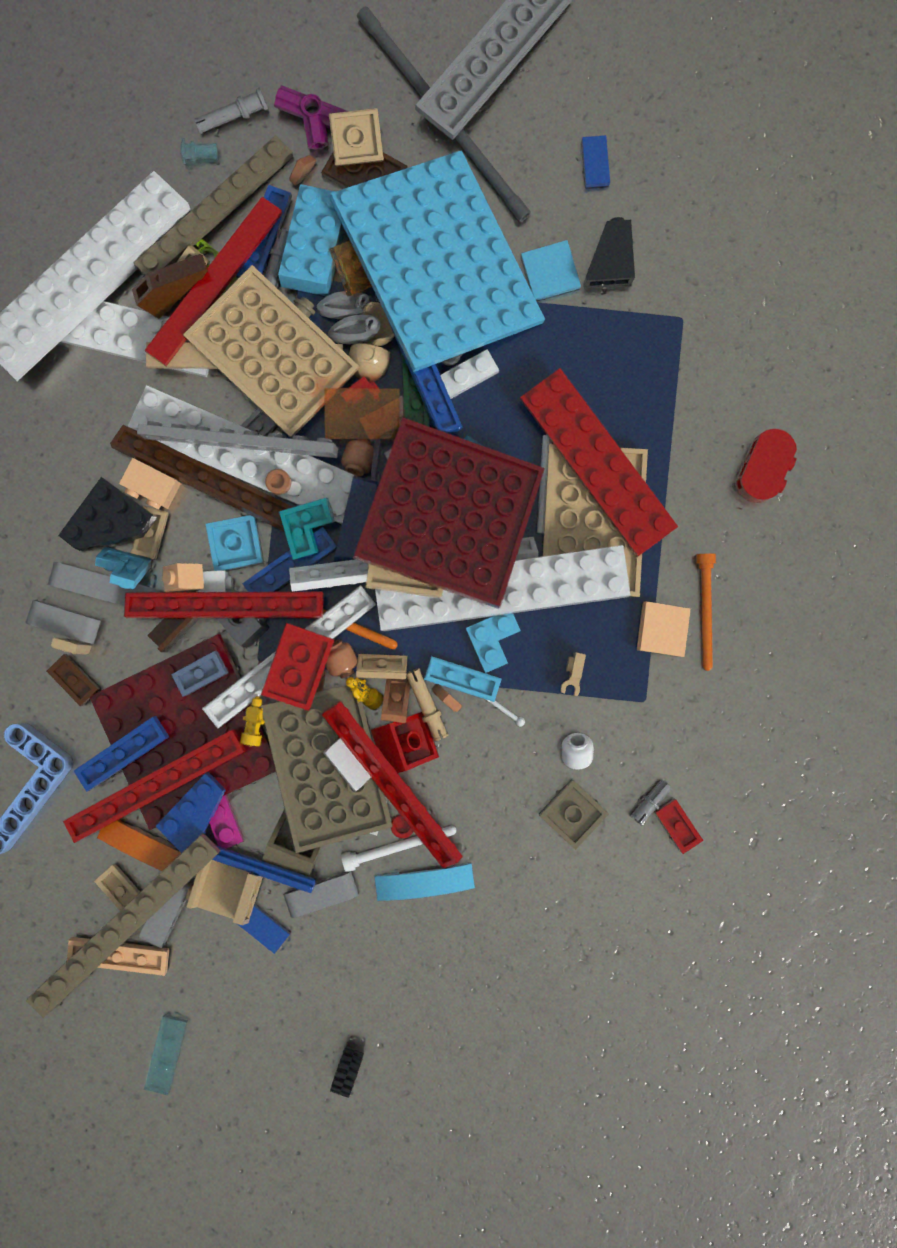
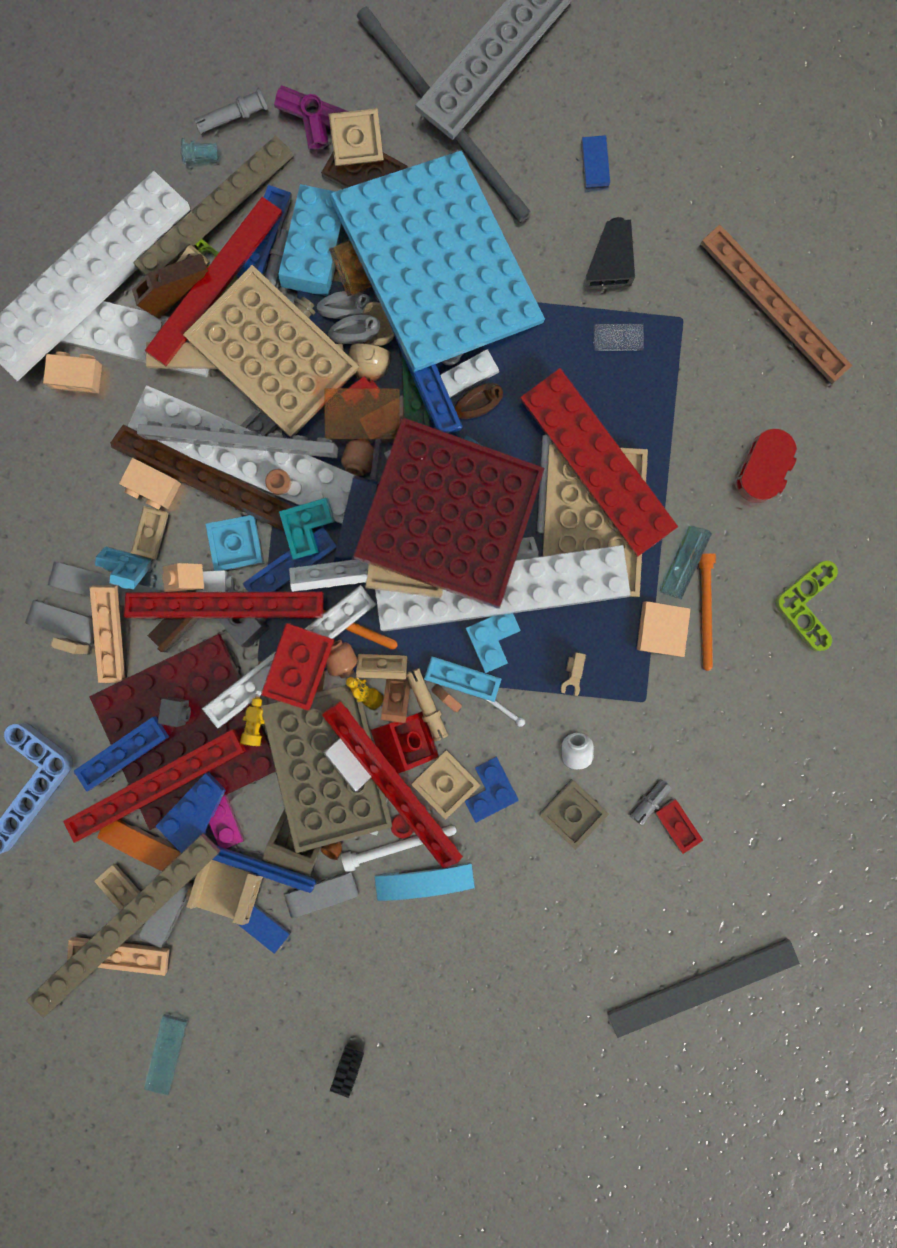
reddish brown plate [46,654,100,706] -> none
black plate [58,477,157,551] -> none
sand blue plate [171,651,228,697] -> none
nougat tile [289,155,317,185] -> none
medium azure tile [521,240,581,301] -> none
none -> light nougat brick [43,352,102,393]
none -> light nougat plate [90,585,125,683]
none -> dark grey plate [158,697,191,727]
none -> dark orange hinge [321,841,343,860]
none -> tan plate [411,750,481,820]
none -> reddish brown arm [454,383,503,419]
none -> blue plate [464,756,519,823]
none -> clear plate [594,324,644,351]
none -> dark grey tile [607,939,800,1038]
none -> clear light blue tile [659,525,712,600]
none -> nougat plate [700,224,853,384]
none -> lime beam [776,561,838,651]

